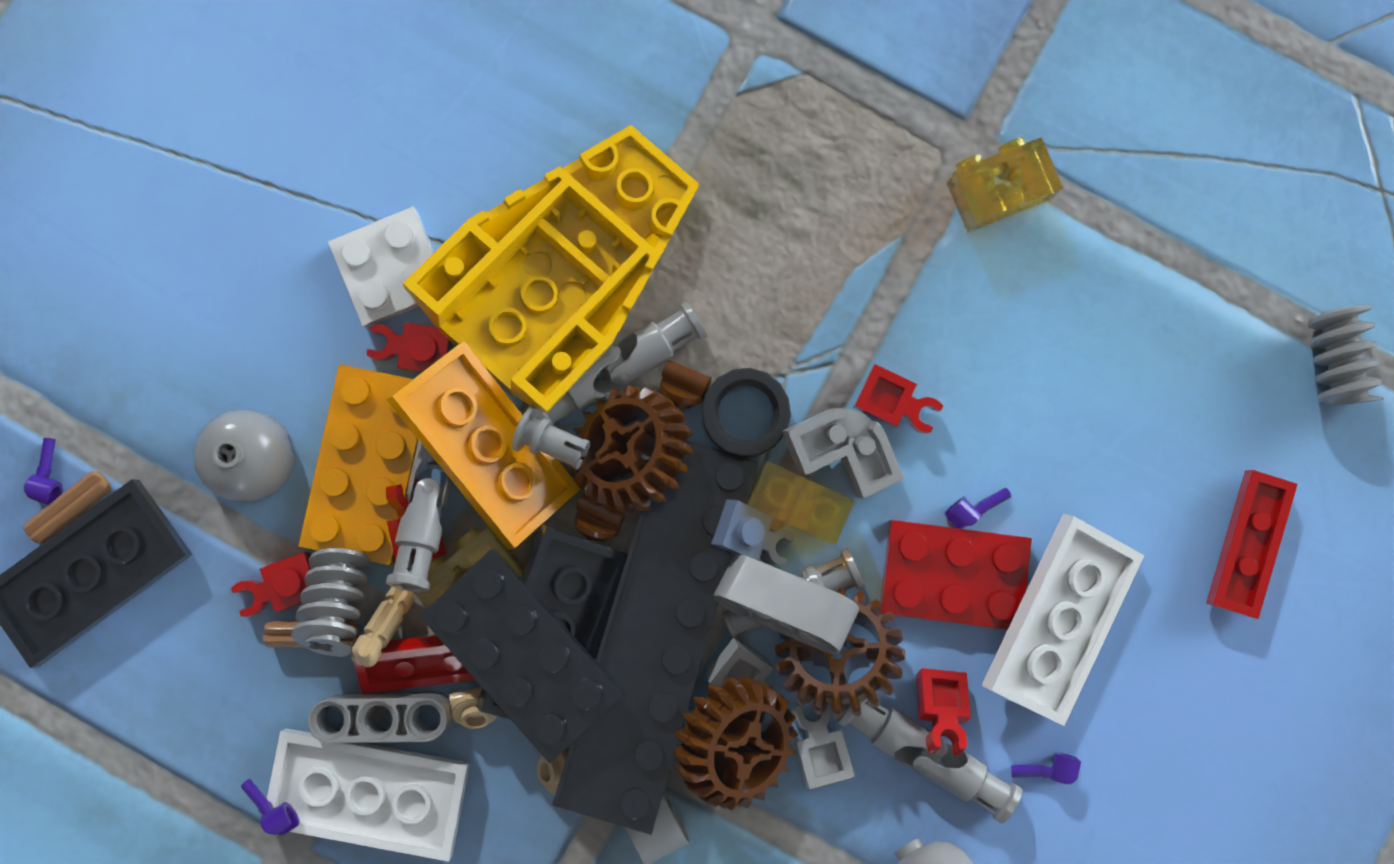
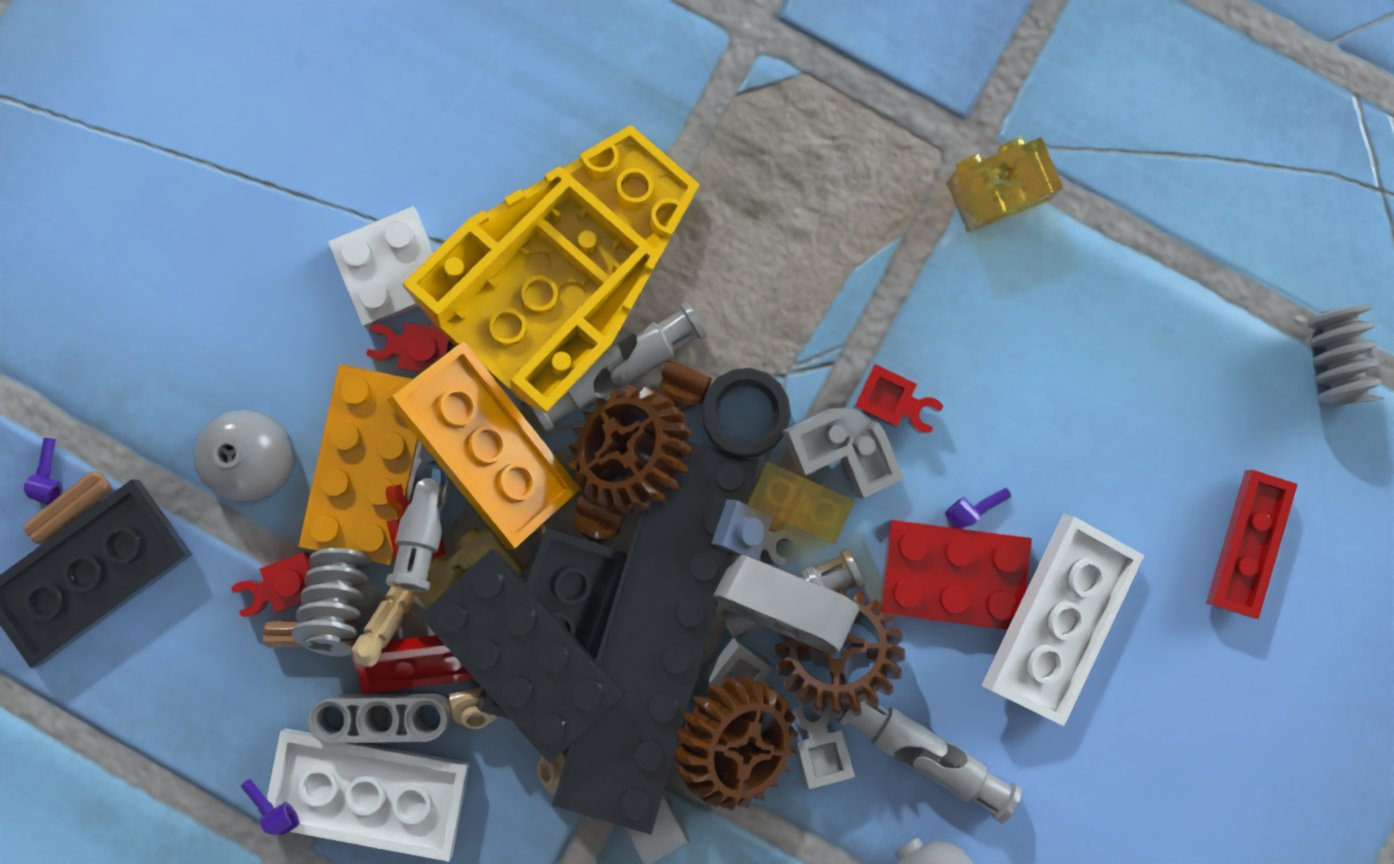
light grey pin [512,406,590,470] -> none
red plate [916,668,971,756] -> none
dark purple hand [1011,752,1081,784] -> none

